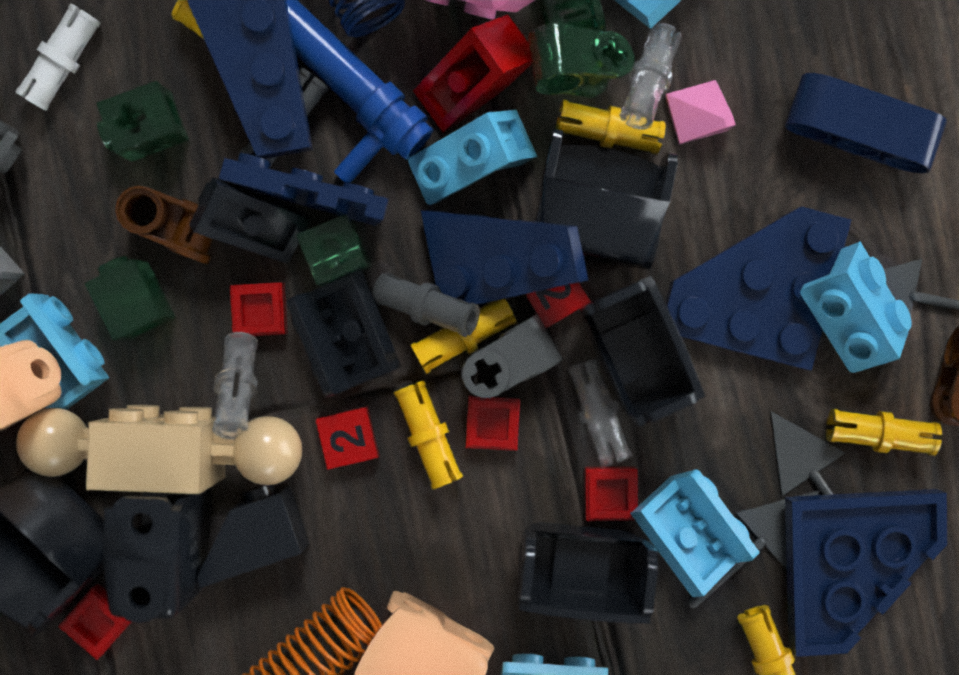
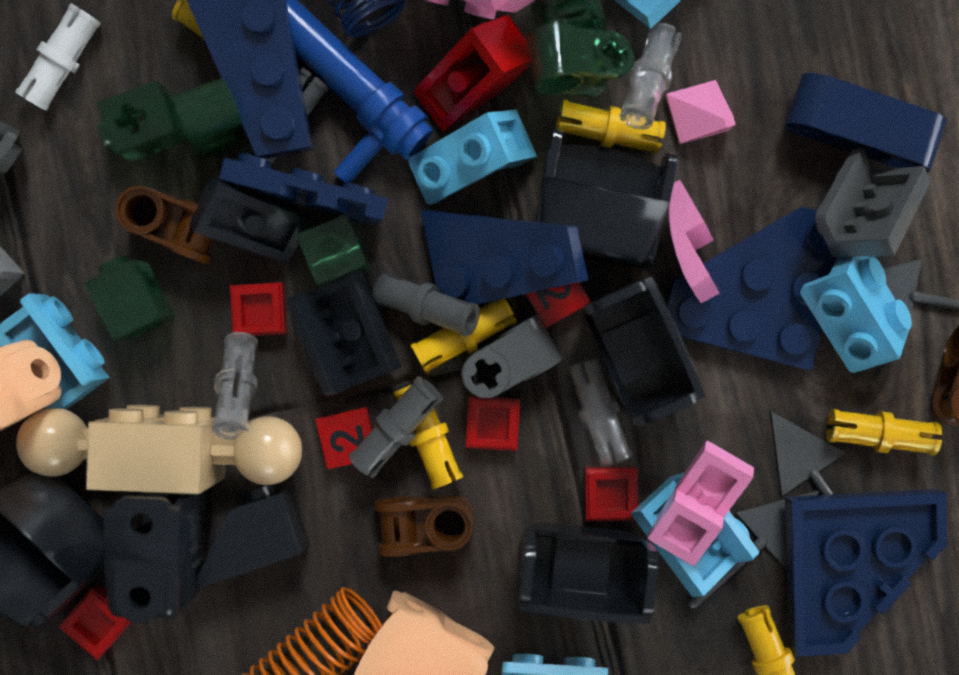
none -> clear green piece [170,77,242,159]
none -> dark grey pin [349,376,443,478]
none -> reddish brown piece [374,495,475,557]
none -> bright pink slope [647,440,754,566]
none -> bright pink slope [669,180,719,303]
none -> dark grey bracket [815,148,931,257]

